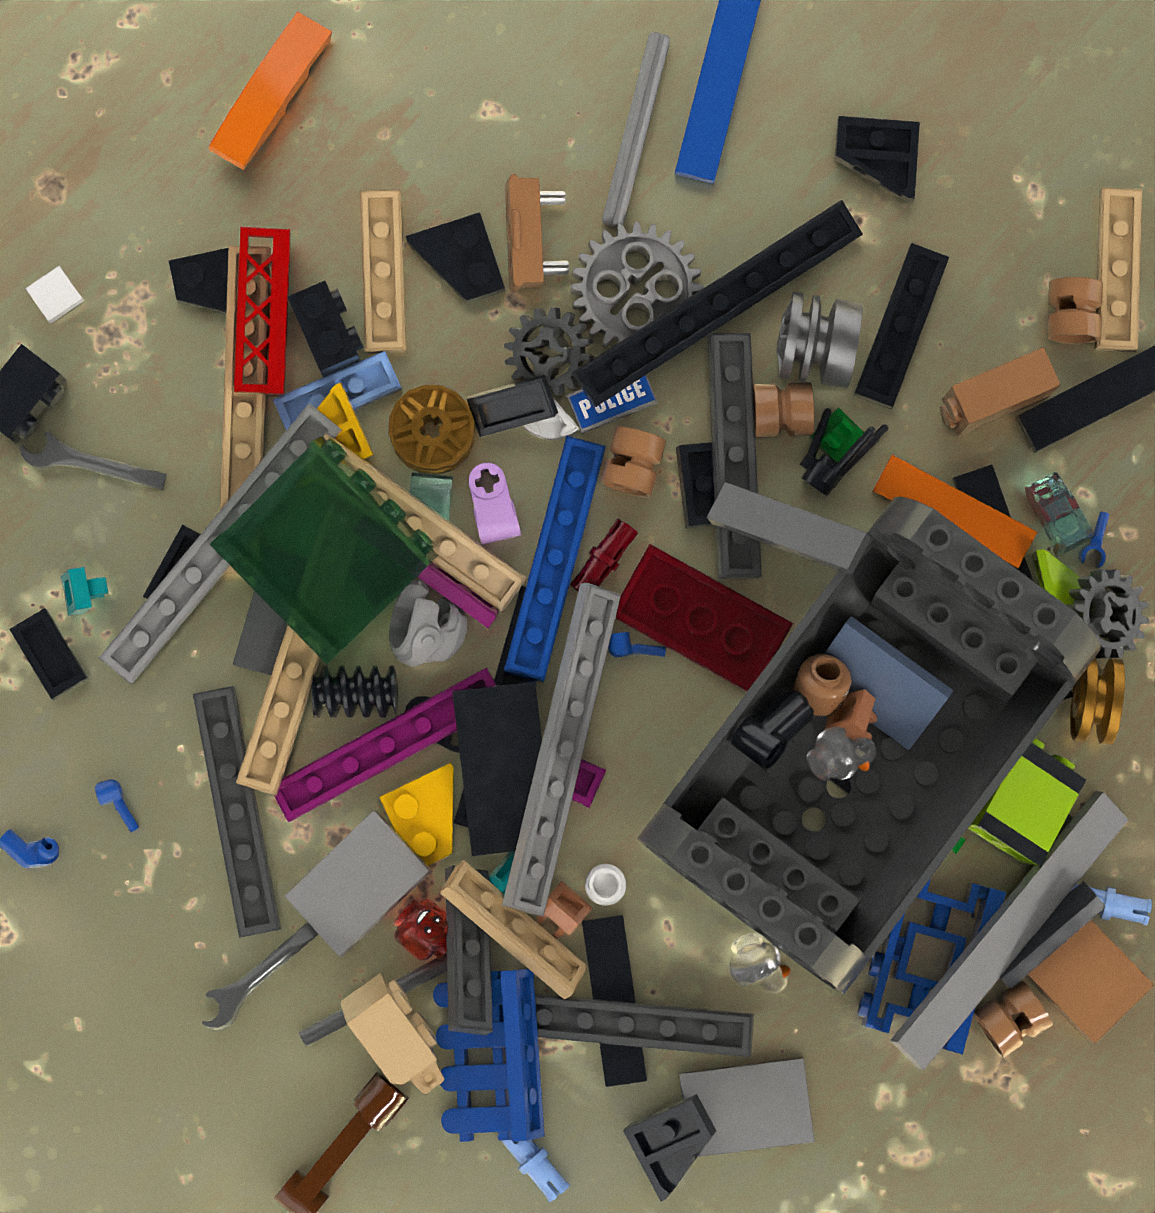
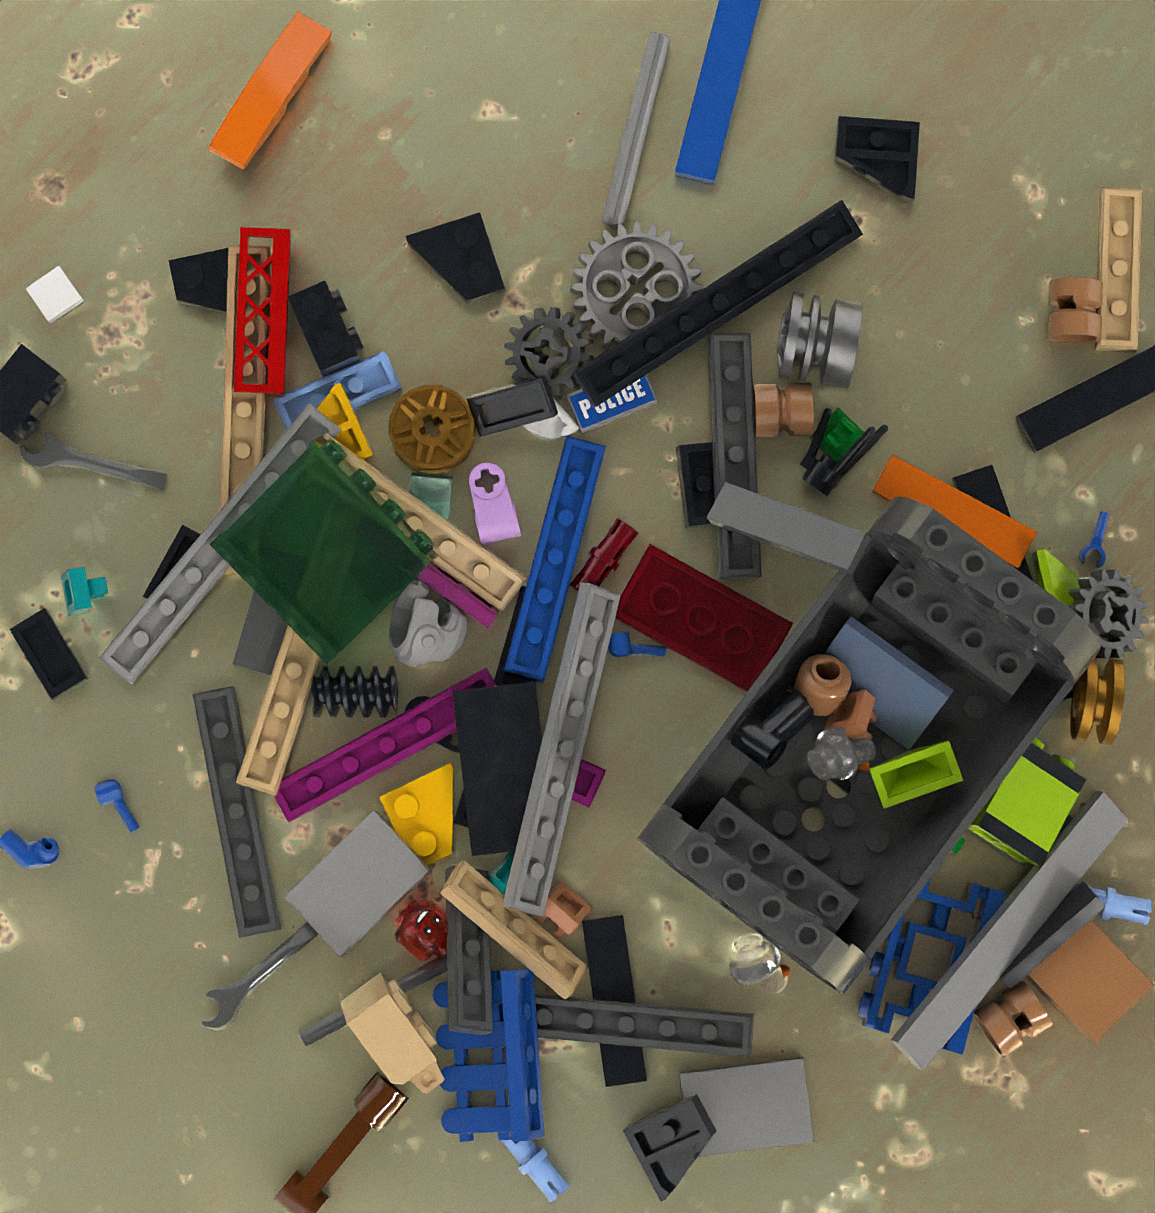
tan tile [360,189,406,354] -> none
medium nougat piece [505,174,569,293] -> none
white plate [585,864,626,906] -> none
medium nougat wheel [600,426,666,497] -> none
black tile [854,243,949,410] -> none
medium nougat brick [940,347,1061,436] -> none
clear light blue leg [1025,472,1094,558] -> none
none -> lime slope [869,740,964,809]

